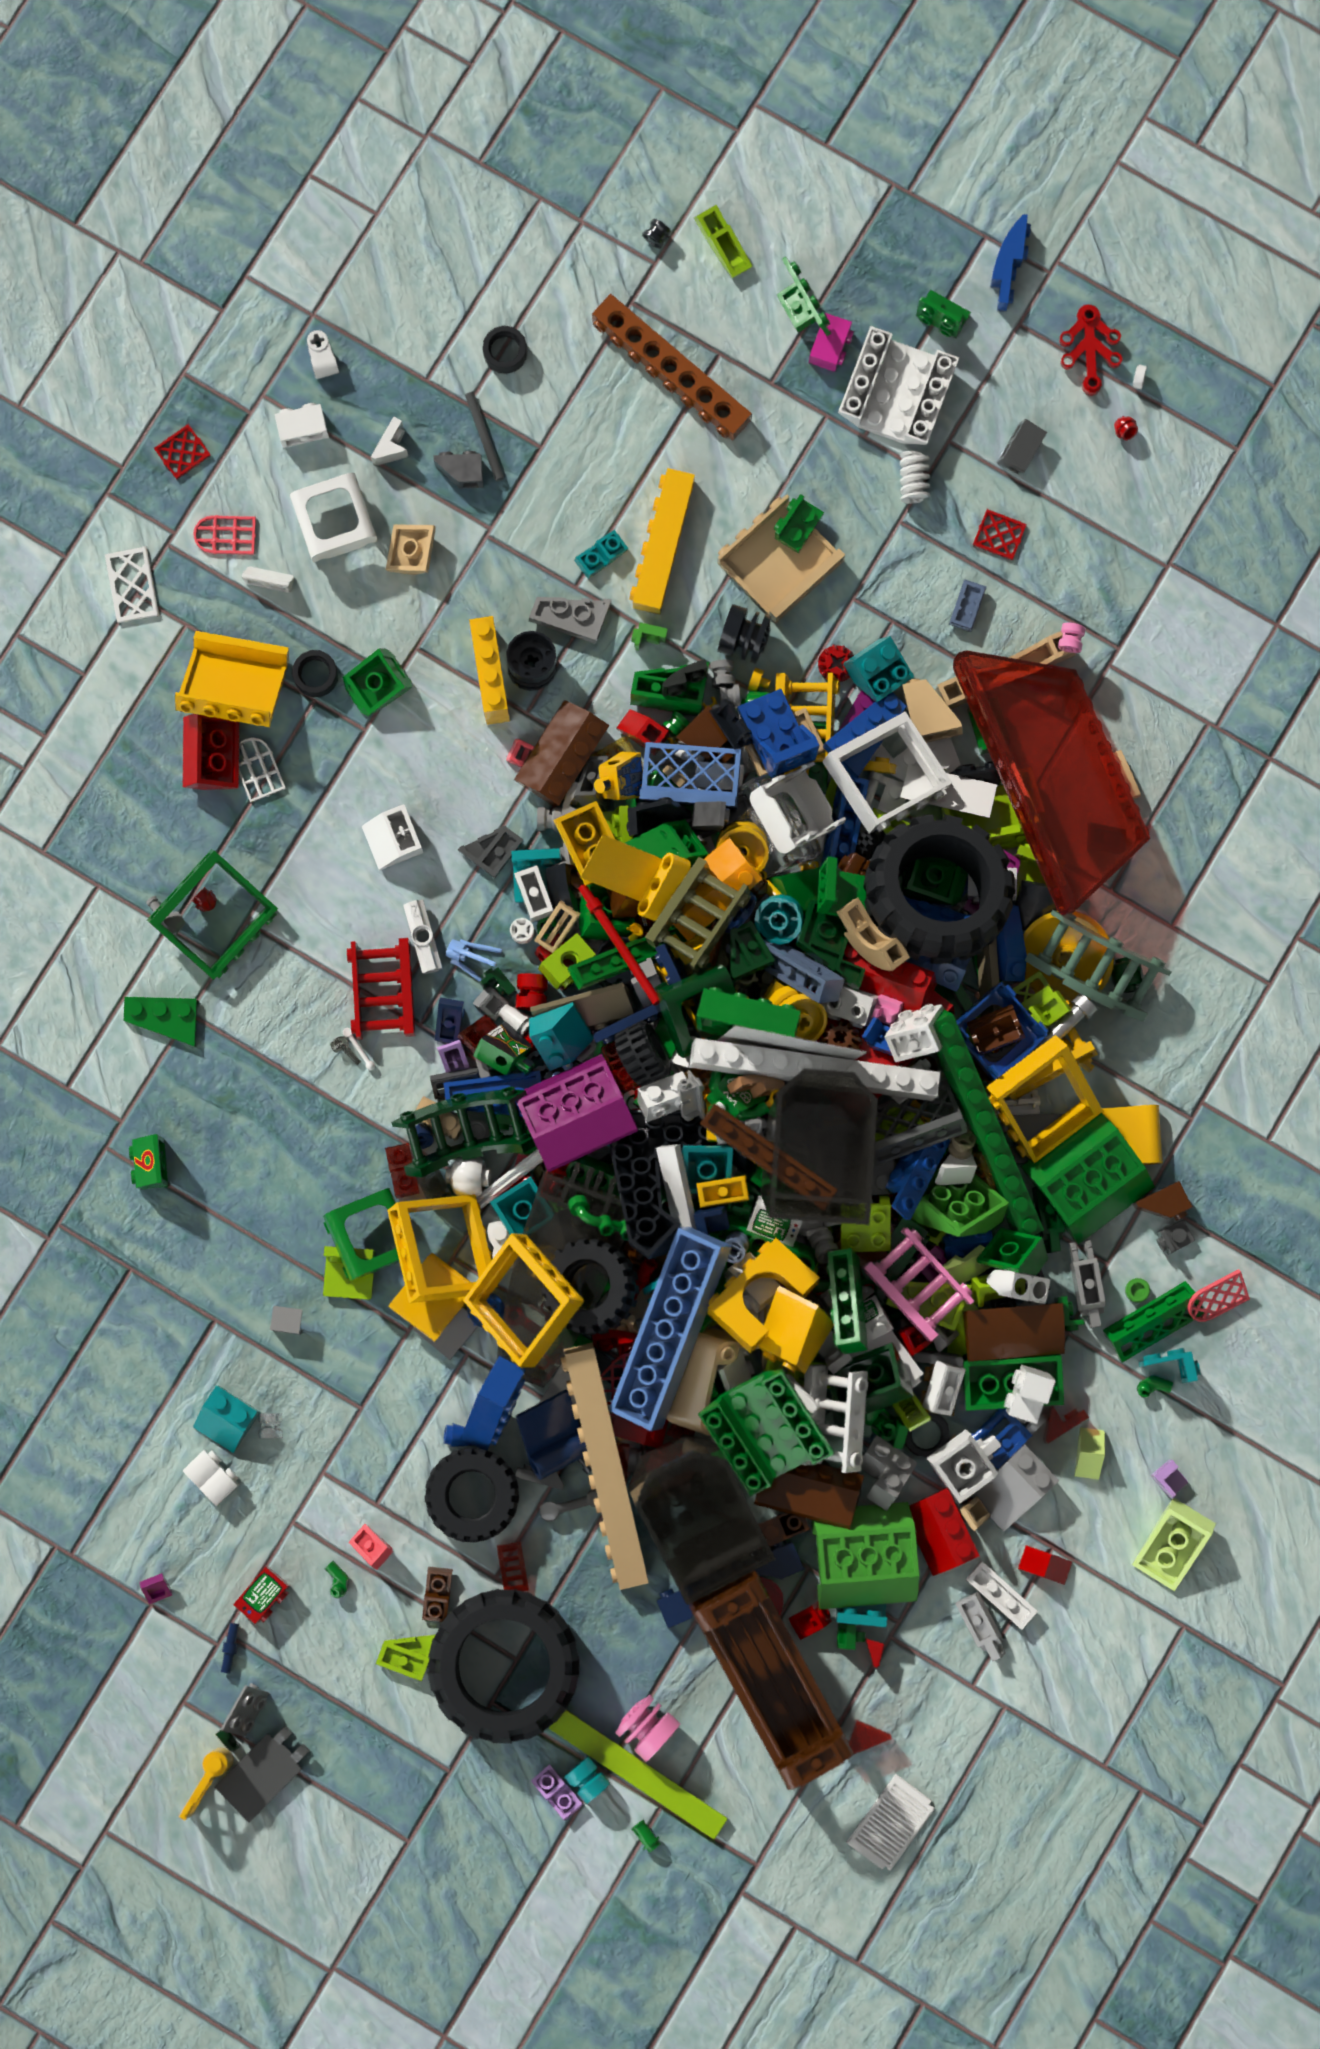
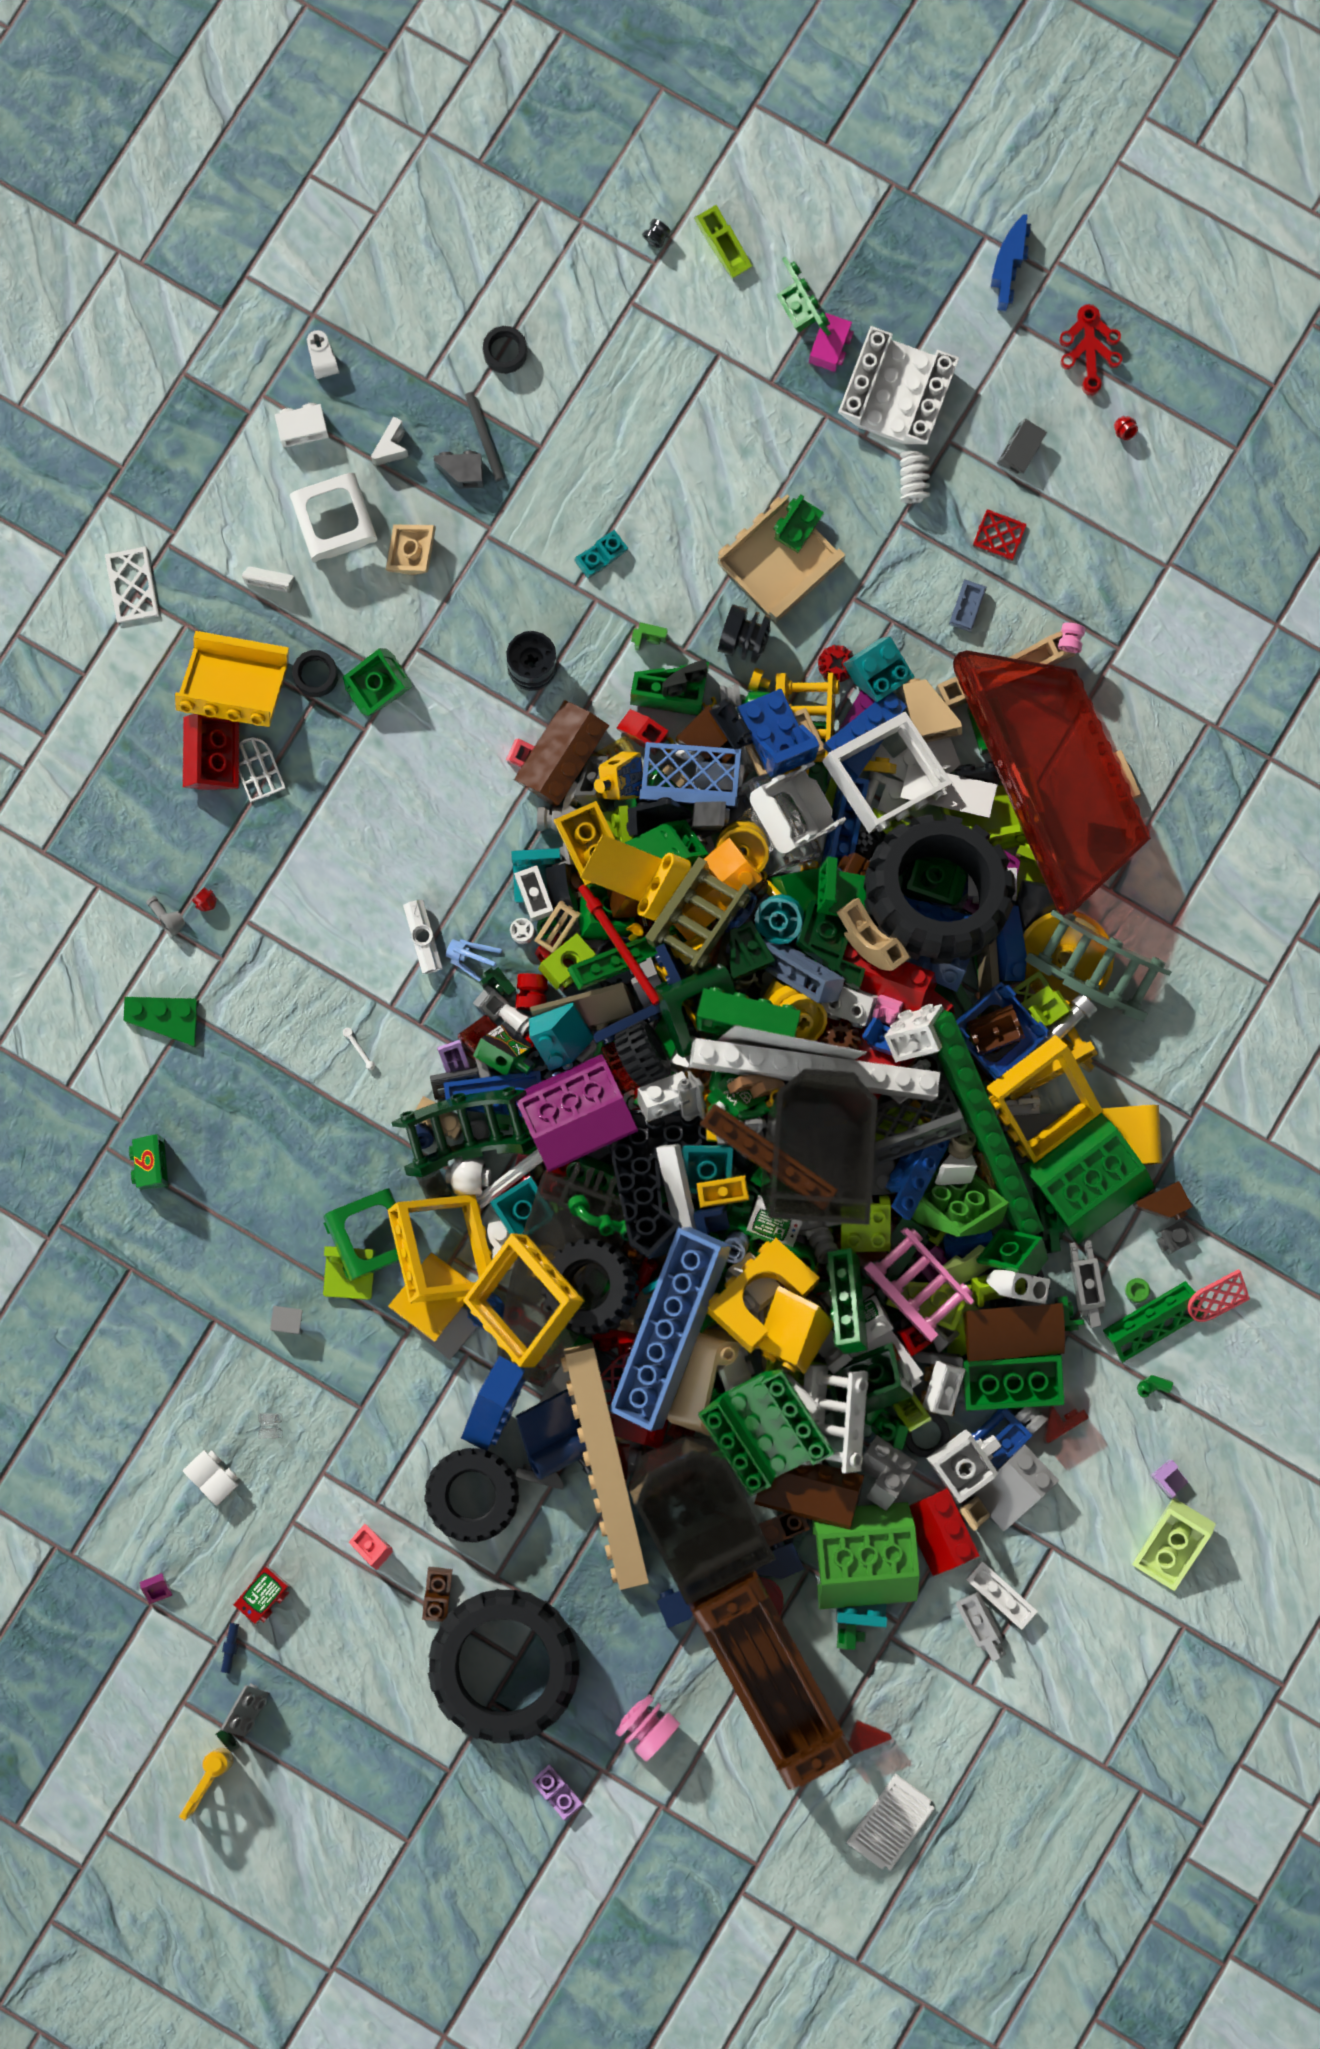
green window [146,849,278,980] -> none
red window [154,424,211,480] -> none
coral window [193,515,256,555] -> none
teal slope [193,1385,261,1453] -> none
dark grey tile [215,1726,310,1822] -> none
green arm [325,1561,348,1598] -> none
clear smoke hand [330,1036,361,1065] -> none
red fence [347,938,416,1040] -> none
white slope [362,804,424,871] -> none
lime wing [376,1634,436,1681] -> none
clear red slope [385,1143,420,1199] -> none
dark blue slope [435,997,465,1043] -> none
blue cone [443,1423,473,1447] -> none
dark grey wing [458,825,524,879] -> none
yellow arch [469,616,510,725] -> none
clear red slope [497,1541,529,1591] -> none
light grey wing [529,597,612,644] -> none
dark grey bar [540,1489,598,1521] -> none
lime tile [549,1710,728,1839] -> none
teal wheel [564,1756,611,1804] -> none
dark orange brick [592,293,752,441] -> none
yellow brick [629,468,695,615] -> none
green pin [631,1819,661,1853] -> none
green wheel [662,711,690,739] -> none
light grey wheel [710,660,735,688] -> none
red bracket [788,1601,832,1640] -> none
red slope [865,1638,885,1668] -> none
green bracket [916,289,971,338] -> none
white brick [1004,1365,1055,1424] -> none
red slope [1018,1545,1072,1585] -> none
yellowish green slope [1074,1427,1105,1479] -> none
dark green head [1111,957,1144,993] -> none
white tile [1133,365,1147,389] -> none
teal bracket [1138,1348,1201,1383] -> none

